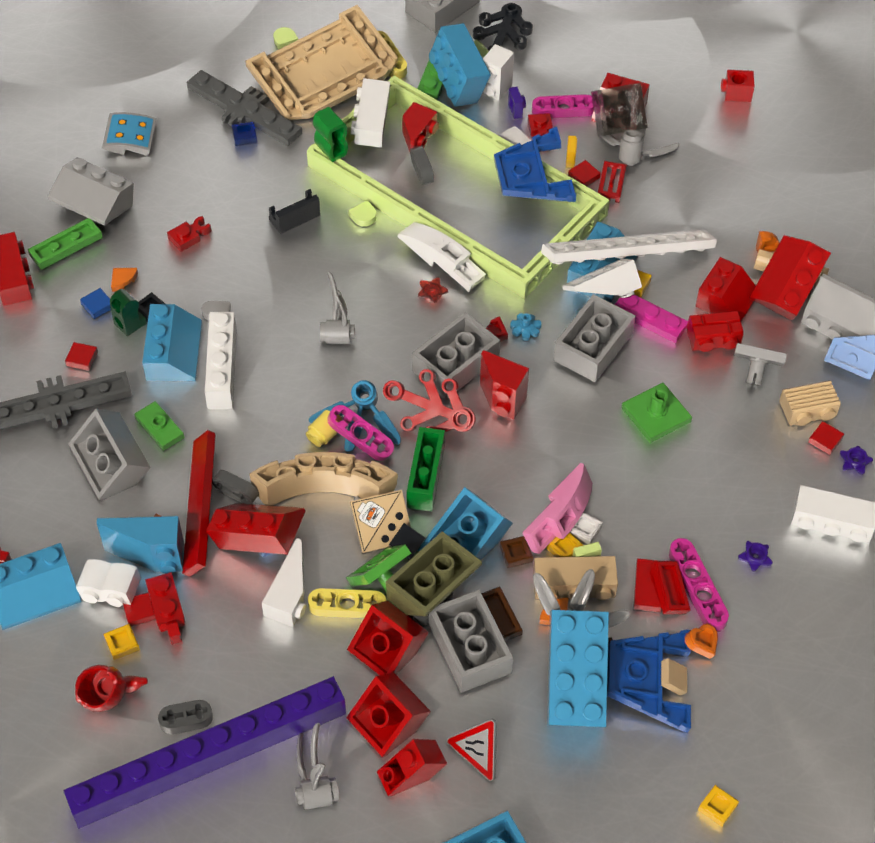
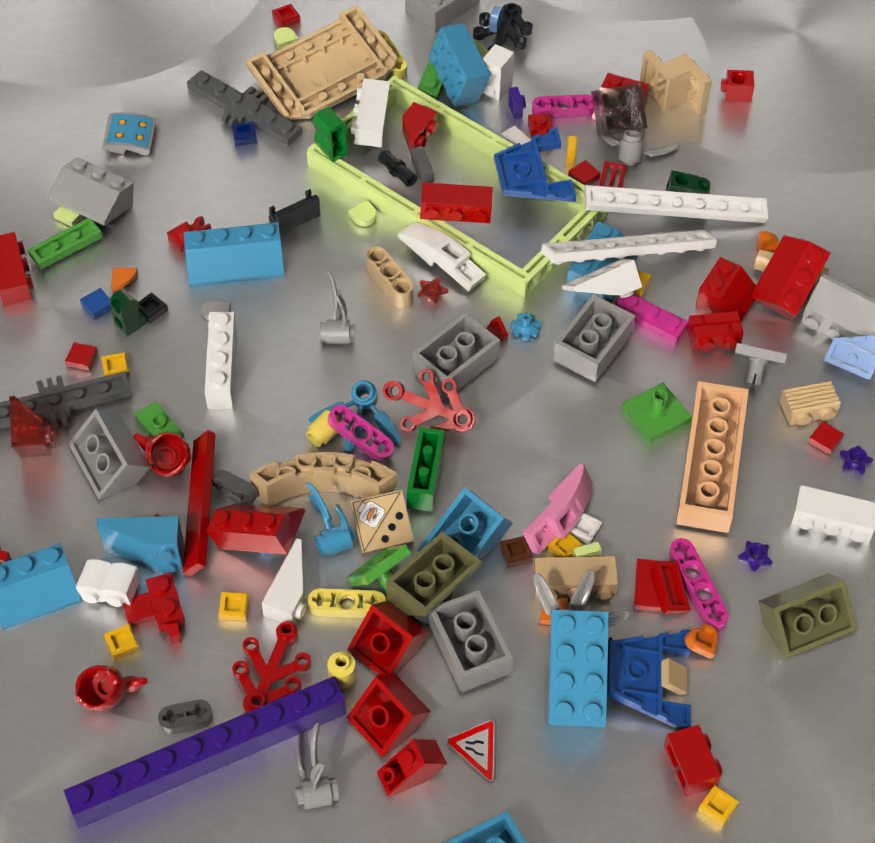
dark azure slope [142,304,202,381] -> none
black tile [388,523,425,560] -> none
red slope [480,350,529,420] -> none
reddish brown tile [481,587,523,641] -> none
none -> clear red slope [9,396,56,458]
none -> yellowish green tile [53,206,84,227]
none -> yellow tile [101,352,130,377]
none -> red hair [133,432,191,477]
none -> dark azure slope [184,222,285,287]
none -> yellow tile [218,592,249,621]
none -> red plant [232,621,312,713]
none -> red tile [272,4,301,28]
none -> dark azure plant [306,482,356,556]
none -> light yellow brick [327,652,356,689]
none -> tan beam [366,246,413,309]
none -> black pin [378,150,417,187]
none -> red brick [420,182,493,224]
none -> medium blue tile [489,6,504,33]
none -> white plate [584,185,769,223]
none -> tan bracket [640,50,712,115]
none -> red piece [664,725,723,797]
none -> dark green leg [666,170,711,194]
none -> light nougat brick [676,381,749,533]
none -> olive slope [758,573,857,659]

